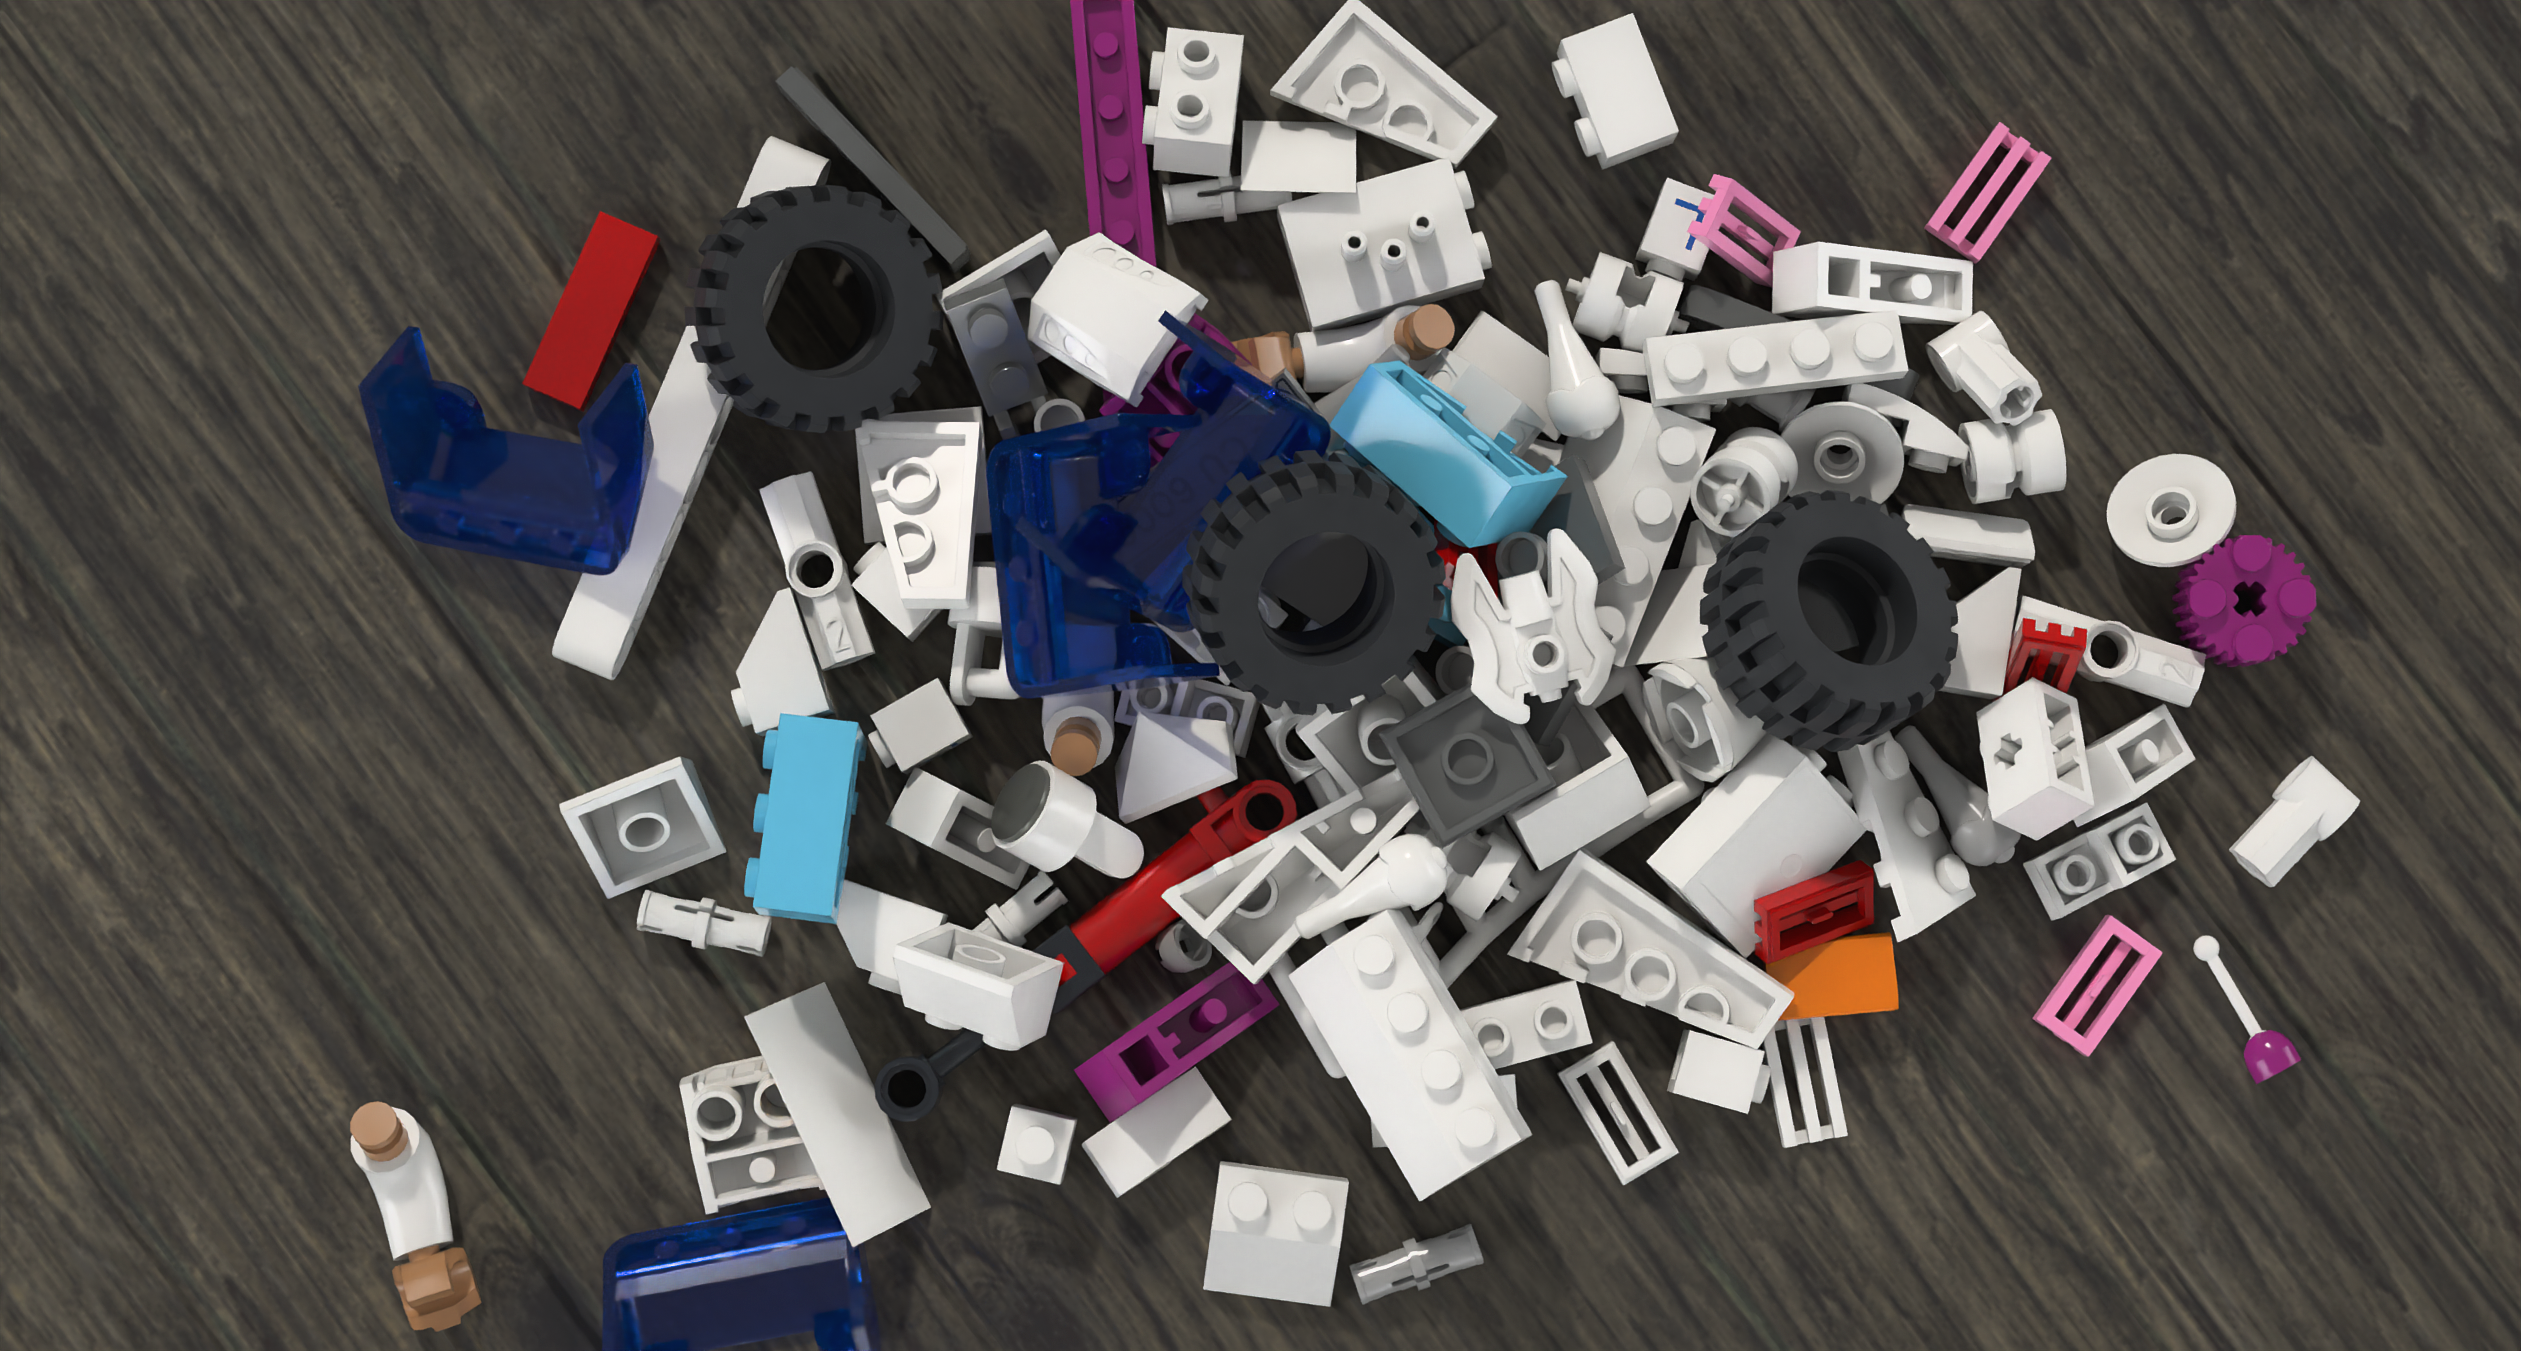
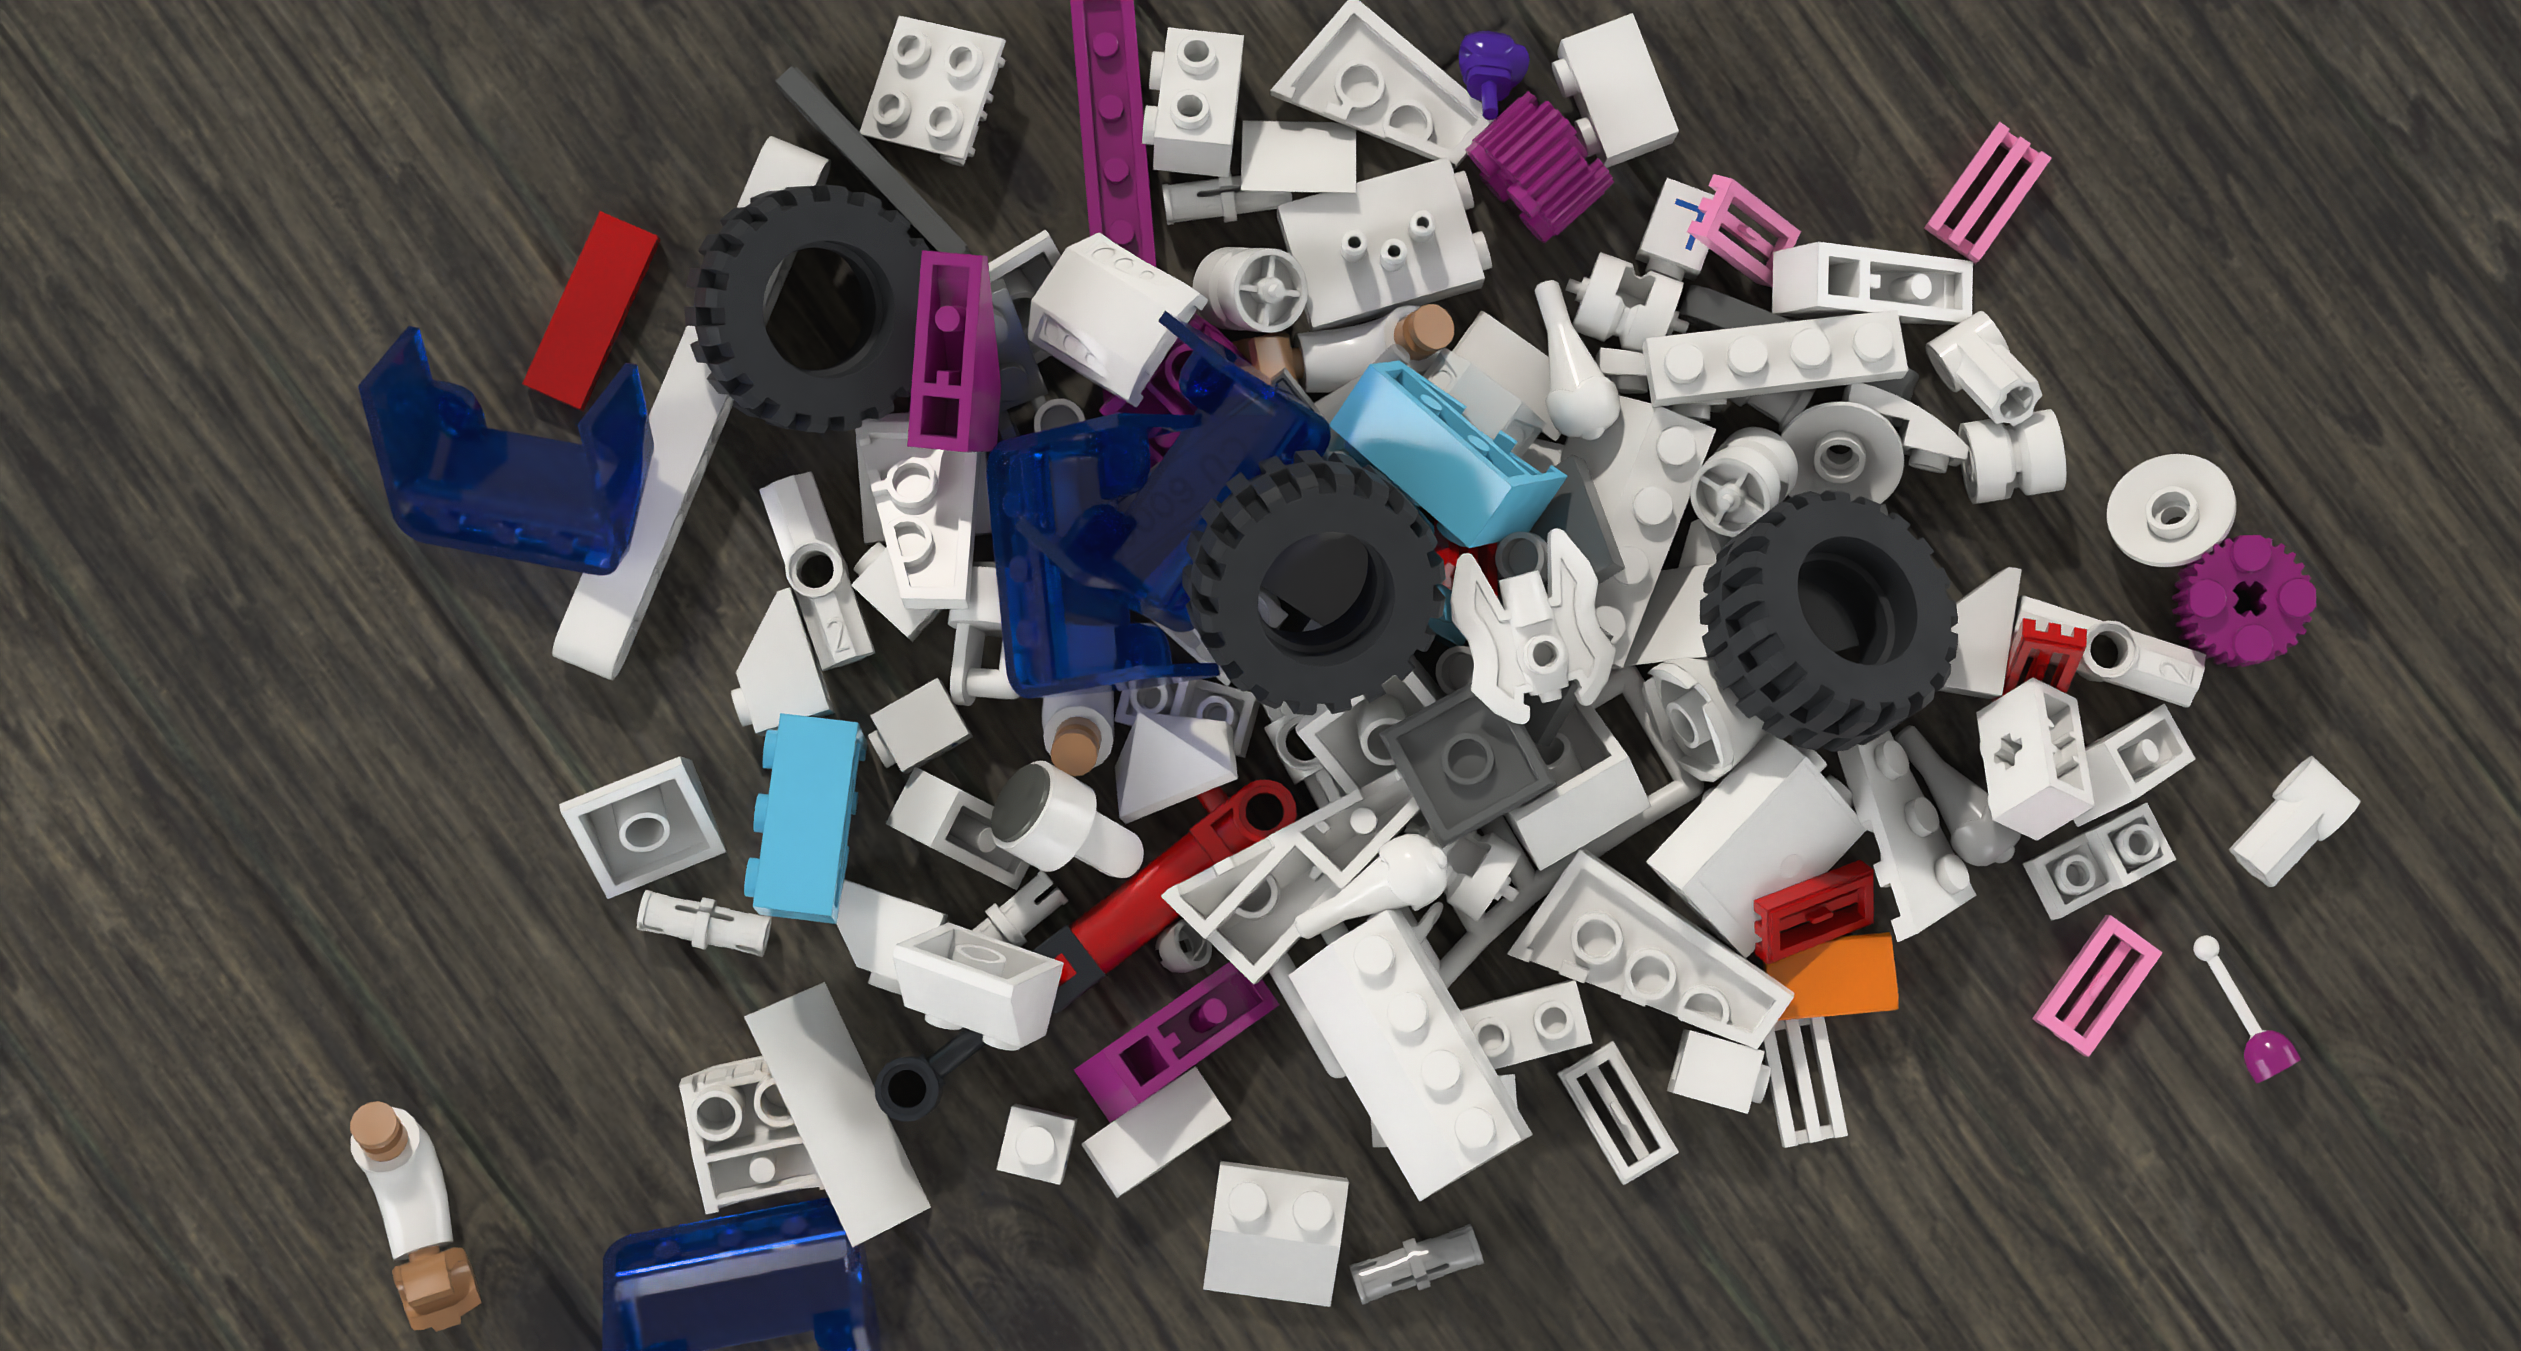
white slope [1901,504,2035,568] -> none
none -> white hinge [860,16,1006,166]
none -> magenta slope [907,250,1001,453]
none -> white wheel [1193,247,1308,333]
none -> dark purple piece [1459,31,1530,120]
none -> magenta brick [1465,91,1614,243]

